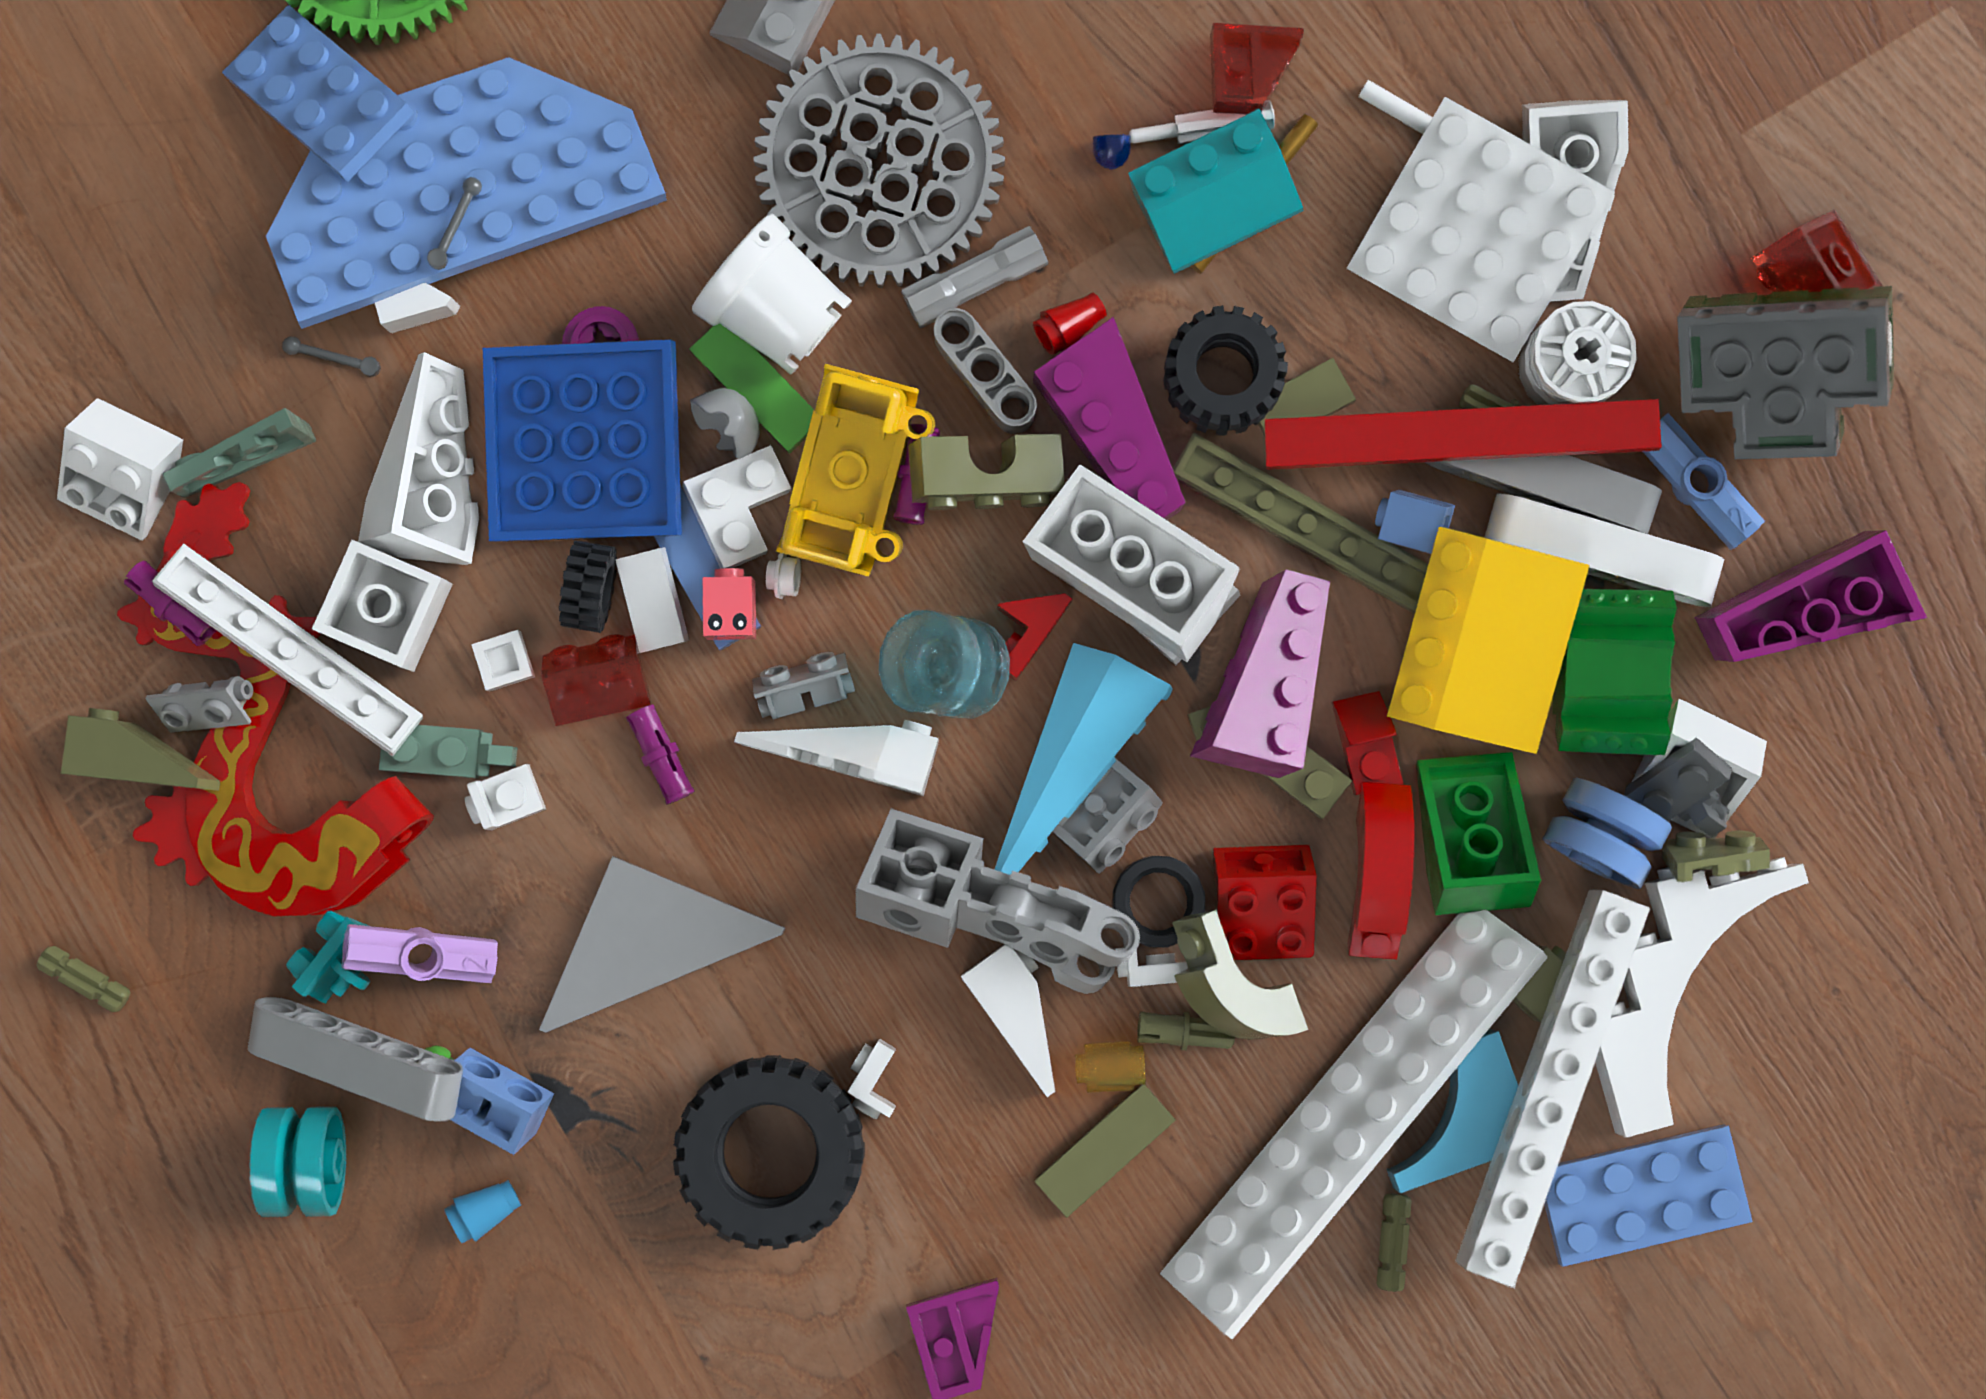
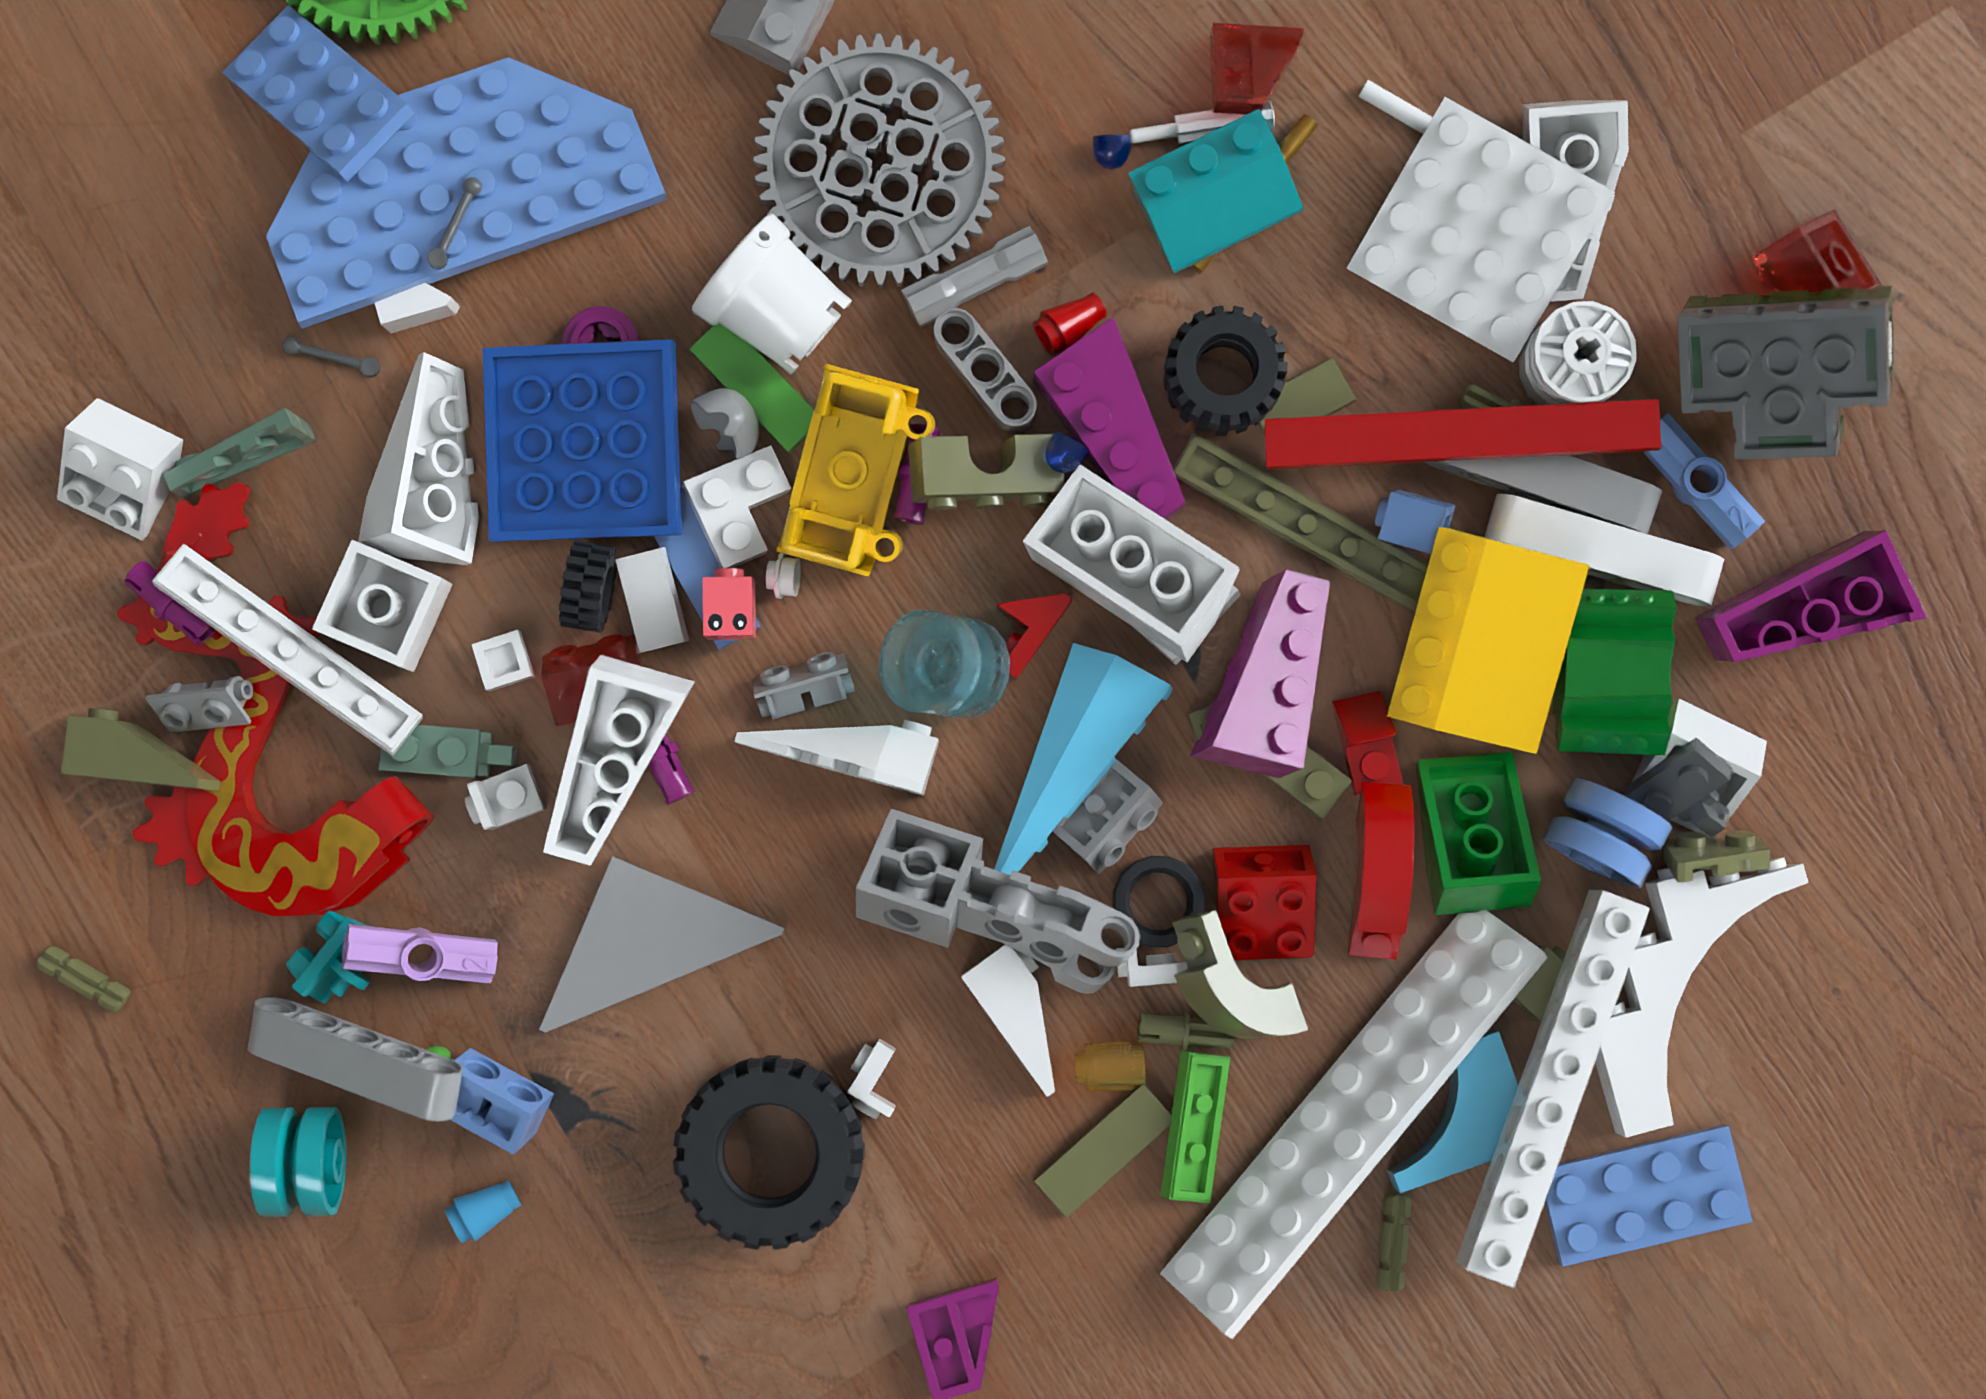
none -> white wedge [543,655,695,866]
none -> clear blue hinge [1045,431,1088,473]
none -> bright green tile [1160,1050,1230,1203]

